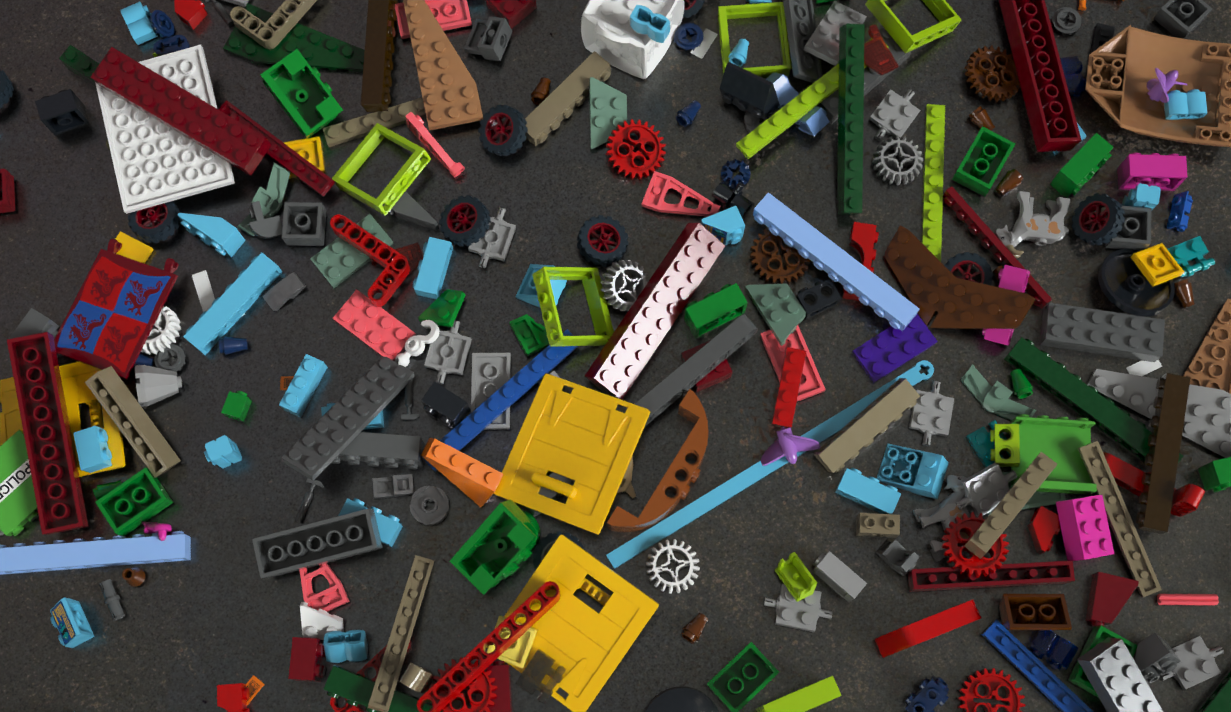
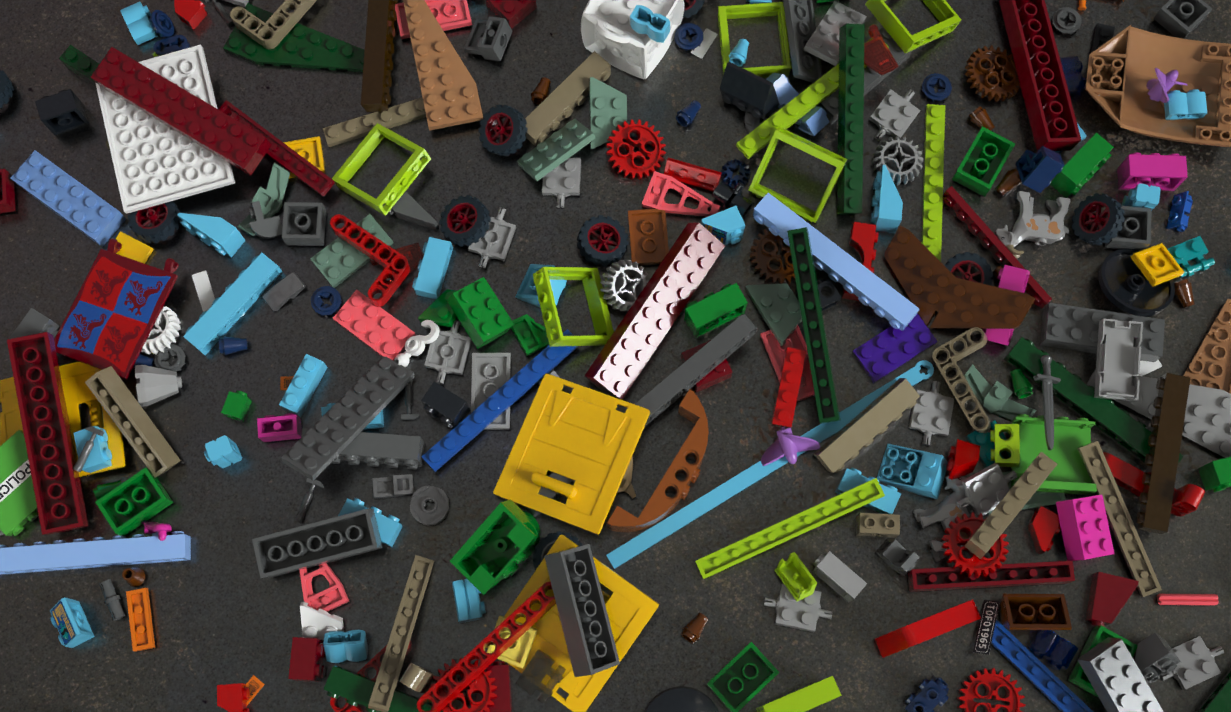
green brick [260,49,343,139] -> none
coral plate [405,112,465,178] -> none
orange wedge [421,438,503,508] -> none
white gear [646,539,700,594] -> none
none -> medium blue brick [10,150,126,247]
none -> dark grey piece [73,426,104,472]
none -> orange plate [126,588,155,652]
none -> dark pink brick [257,413,302,442]
none -> dark blue gear [311,286,342,316]
none -> green brick [447,277,515,349]
none -> medium azure brick [452,579,486,623]
none -> sand green plate [517,119,596,181]
none -> light grey plate [542,158,581,208]
none -> dark grey brick [544,544,620,677]
none -> dark orange plate [628,209,669,266]
none -> red plate [664,157,722,191]
none -> lime plate [695,478,885,579]
none -> lime window [748,126,847,223]
none -> dark green brick [787,227,841,424]
none -> medium azure slope [870,165,903,233]
none -> dark blue gear [922,73,952,102]
none -> dark tan beam [932,327,991,433]
none -> red slope [946,439,980,480]
none -> black sticker [973,600,1000,655]
none -> dark blue brick [1015,146,1065,193]
none -> dark grey sword [1033,355,1061,451]
none -> light grey piece [1094,318,1143,401]

